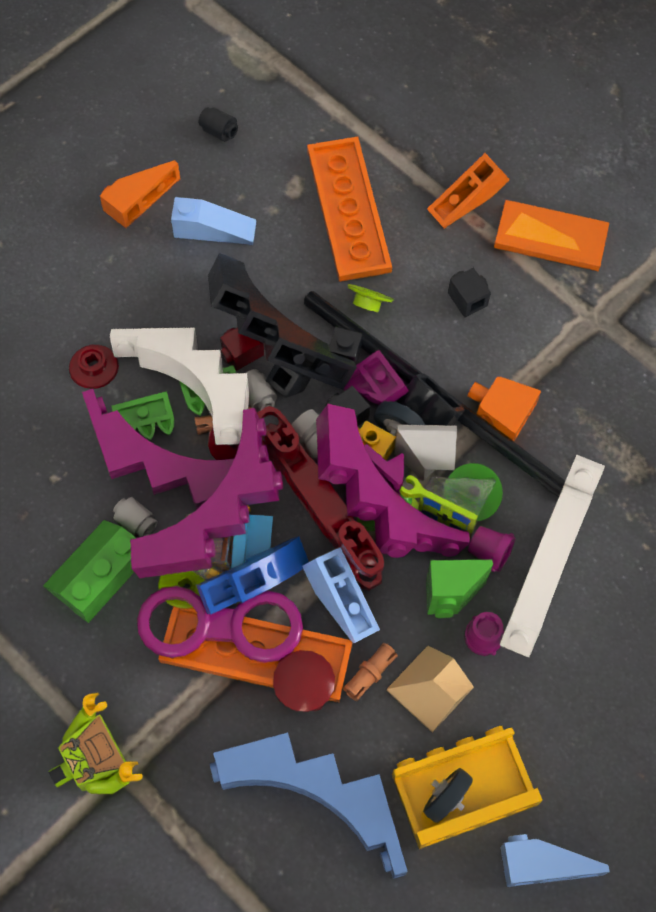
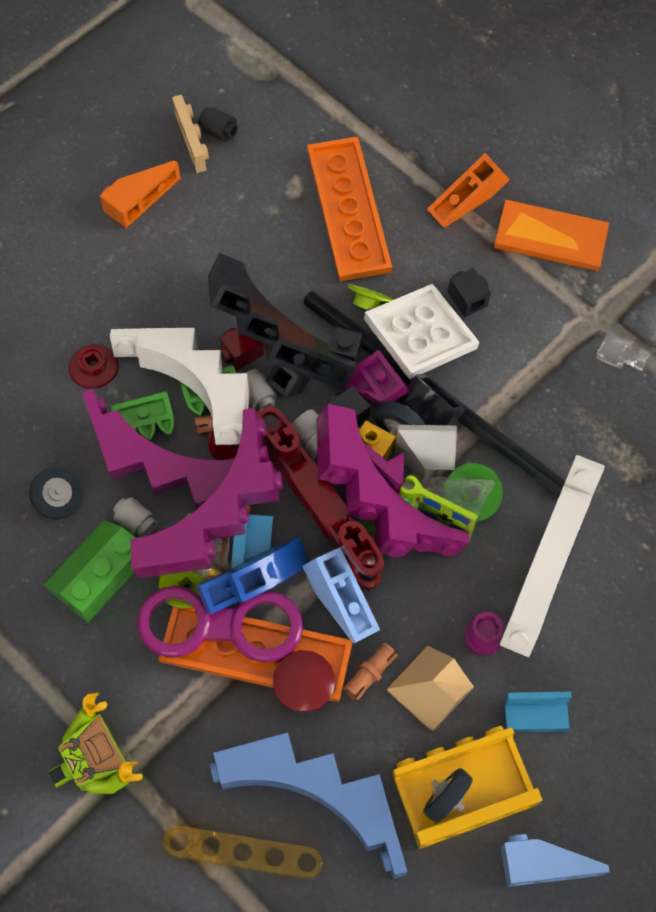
light blue slope [171,197,256,245] -> none
bright green slope [426,559,493,618] -> none
orange torso [467,377,541,441] -> none
magenta piece [468,526,516,572] -> none
none -> black wheel [29,466,83,520]
none -> clear yellow beam [164,826,322,879]
none -> tan plate [172,95,209,173]
none -> white plate [363,284,480,380]
none -> dark azure panel [503,692,572,732]
none -> clear plate [596,332,650,371]

